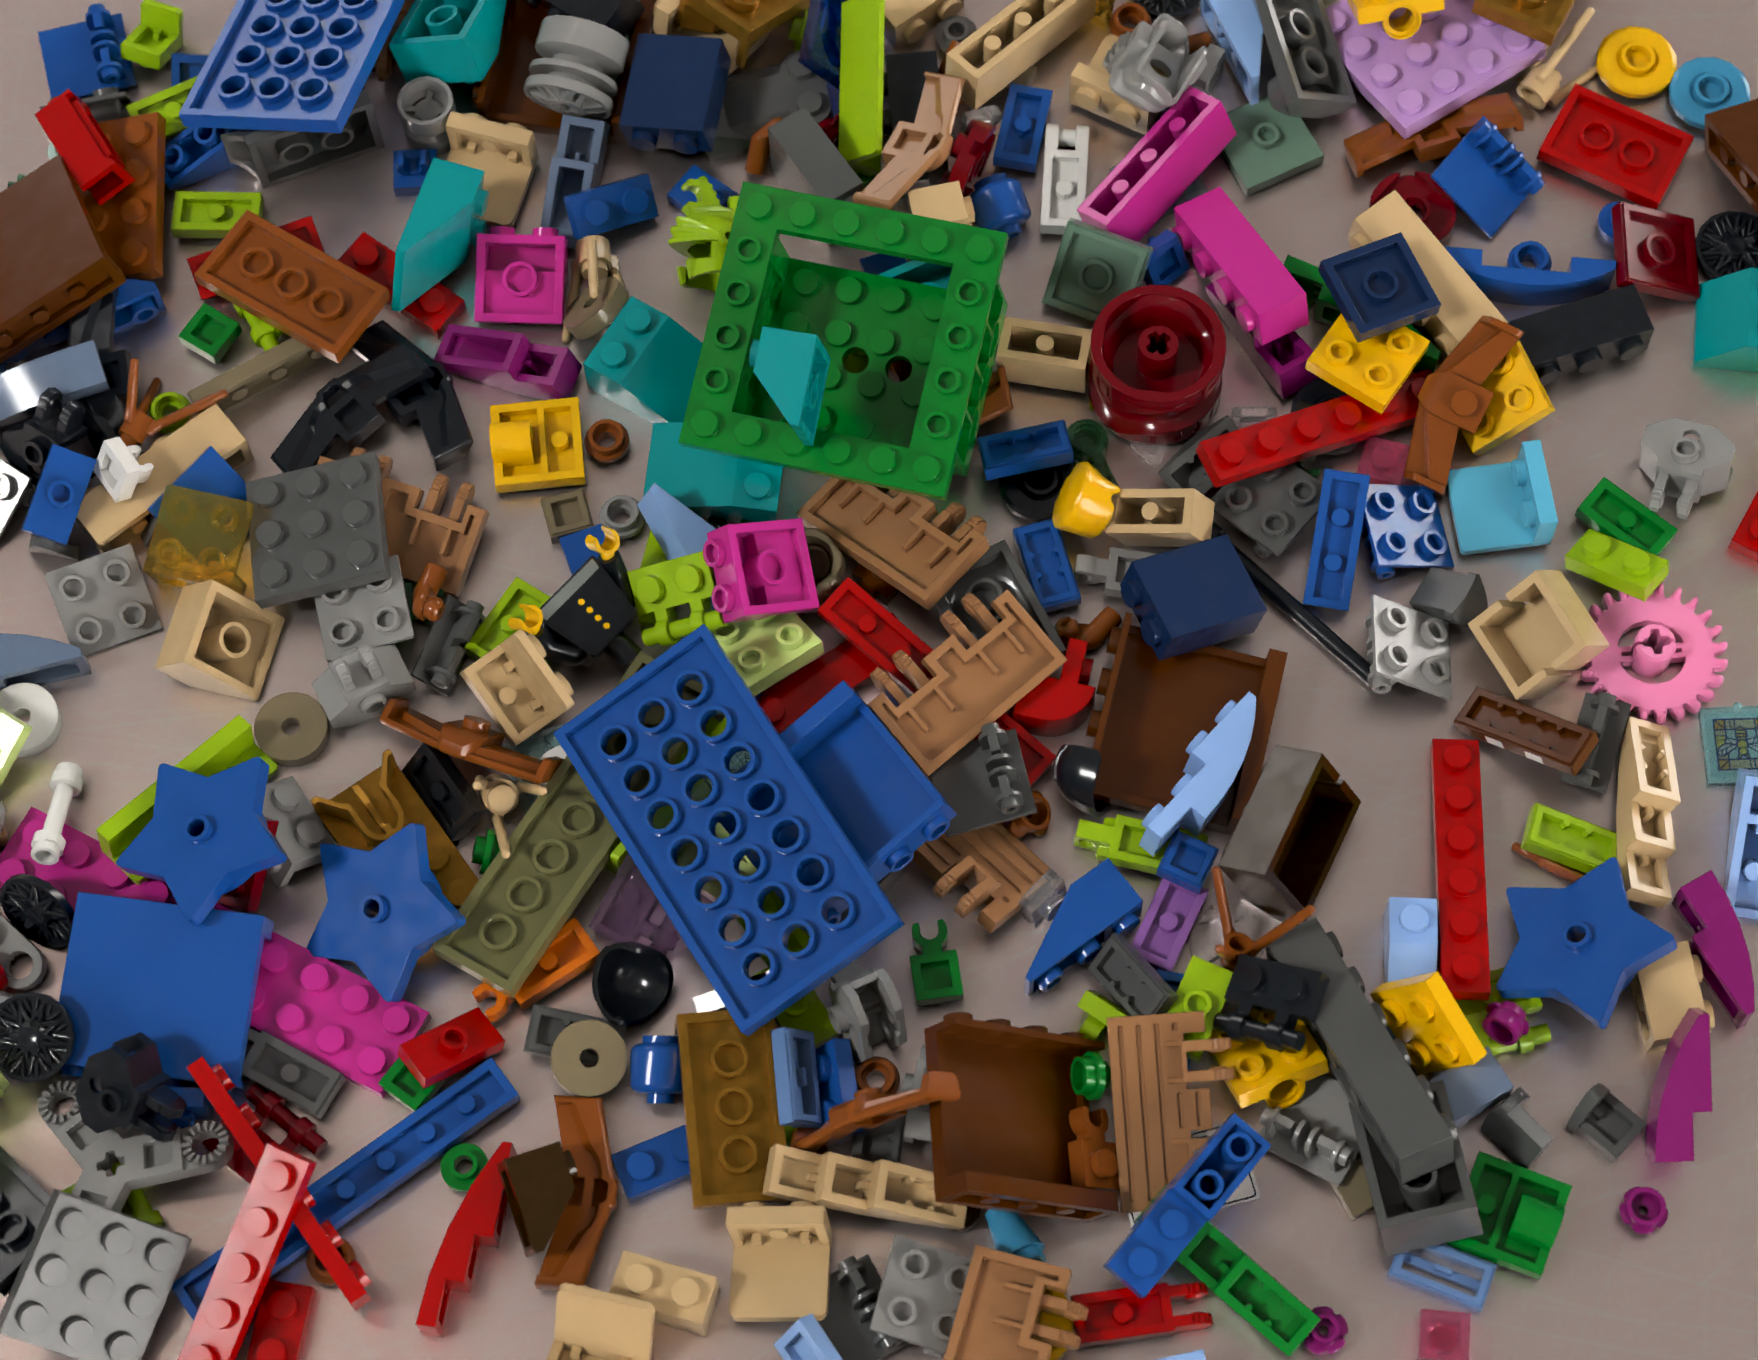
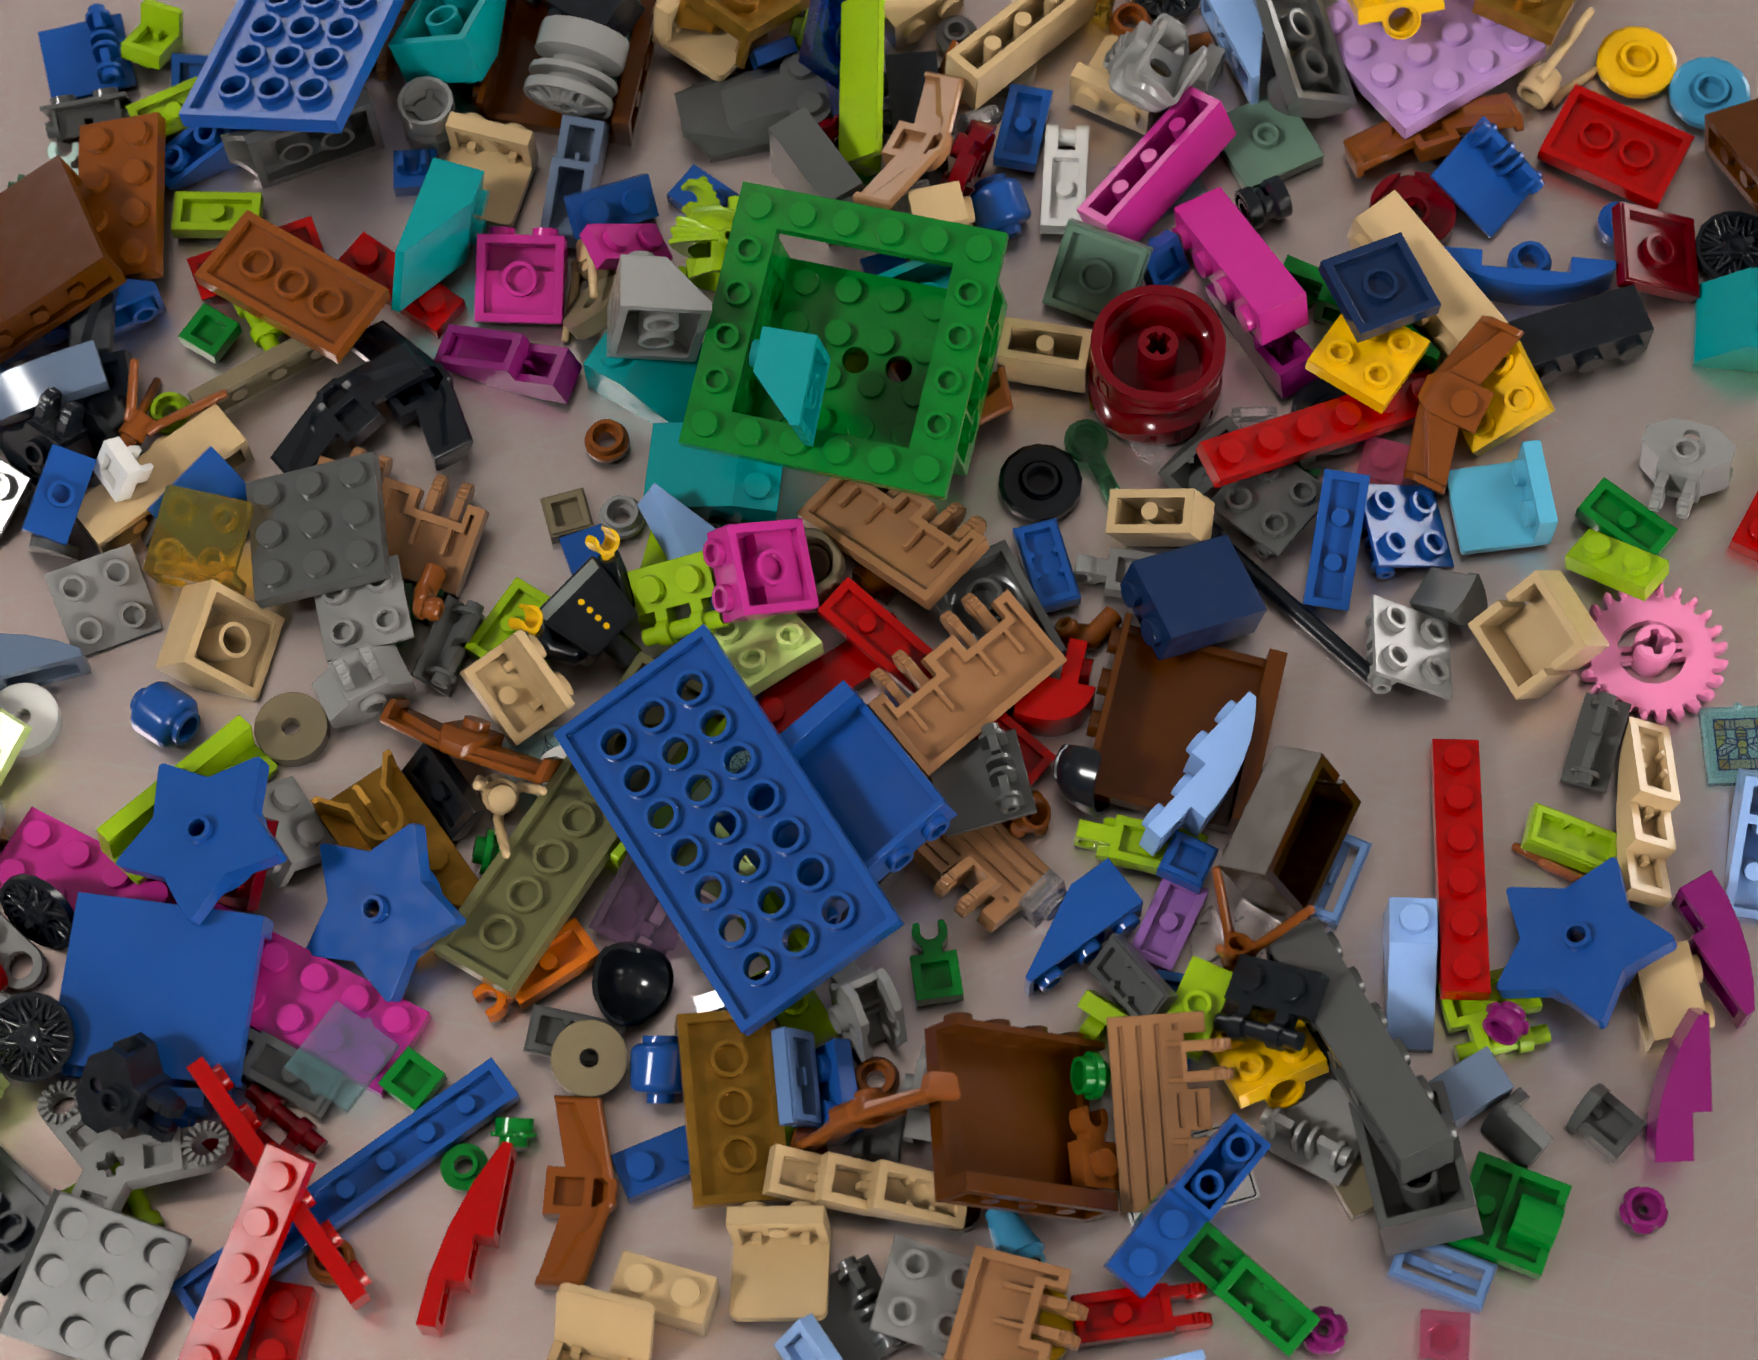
white bar [31,762,84,865] -> none
red window [34,89,135,205] -> none
red plate [397,1007,505,1089] -> none
yellow plate [489,397,586,493] -> none
dark brown slope [496,1141,577,1258] -> none
dark blue brick [619,33,731,154] -> none
dark orange arm [745,117,784,175] -> none
blue plate [977,420,1074,481] -> none
yellow hair [1052,461,1121,539] -> none
yellow plate [1370,971,1488,1075] -> none
reddish brown plate [1453,686,1599,776] -> none
none -> blue head [130,681,200,749]
none -> clear light blue piece [284,1001,399,1113]
none -> green plate [490,1117,537,1148]
none -> dark pink plate [580,224,673,270]
none -> light grey slope [606,251,712,362]
none -> blue tile [748,35,798,70]
none -> black wheel [1234,175,1293,230]
none -> medium blue tile [1310,834,1372,930]

